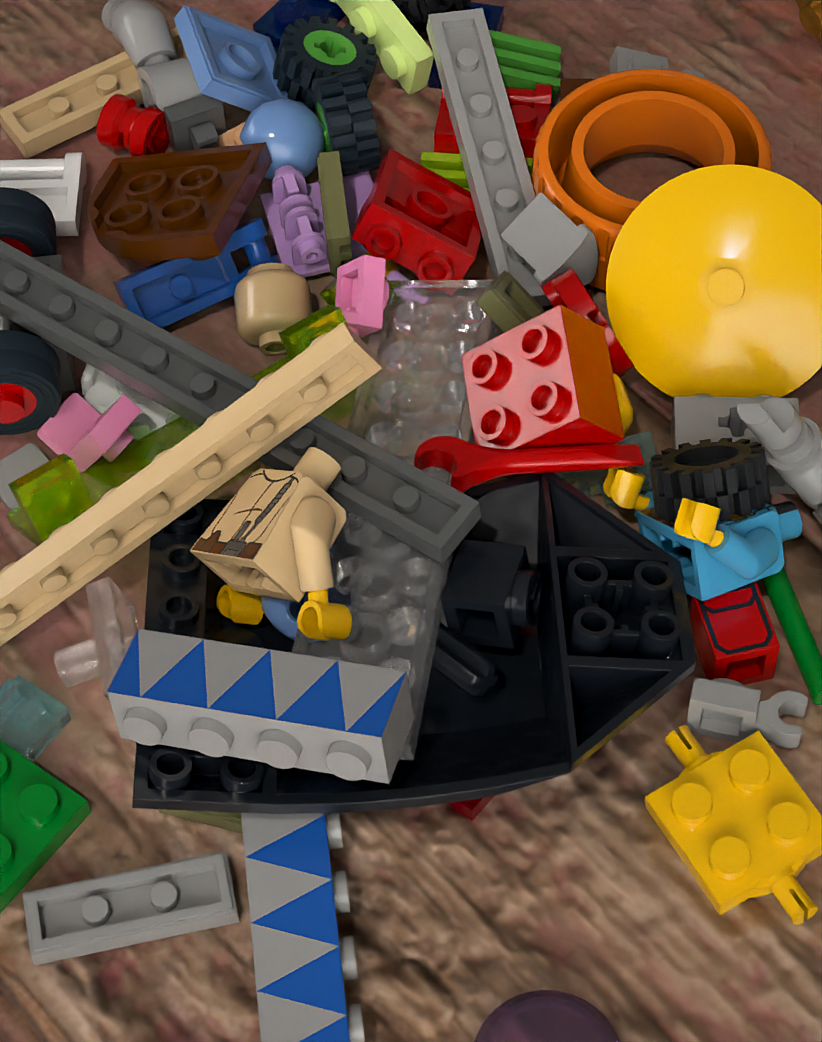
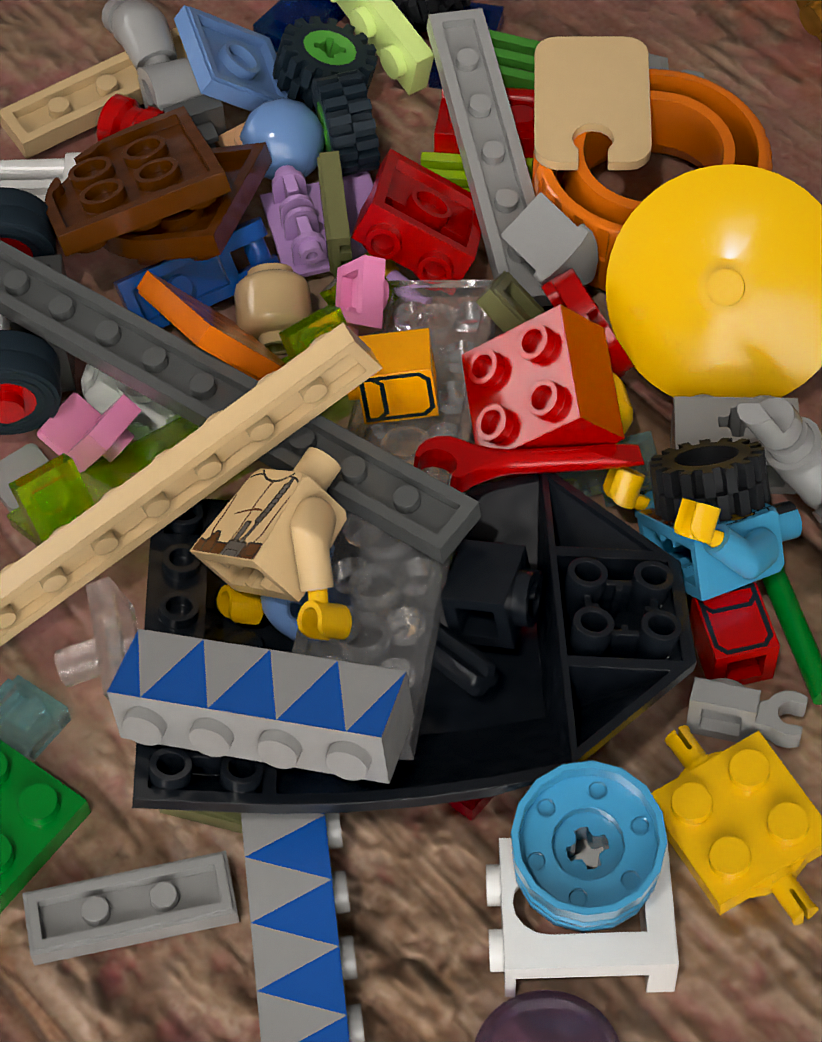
none -> reddish brown plate [45,106,231,257]
none -> orange tile [136,270,286,381]
none -> light orange brick [348,328,439,424]
none -> white panel [486,833,679,997]
none -> dark azure wheel [511,760,667,933]
none -> tan piece [534,36,652,170]

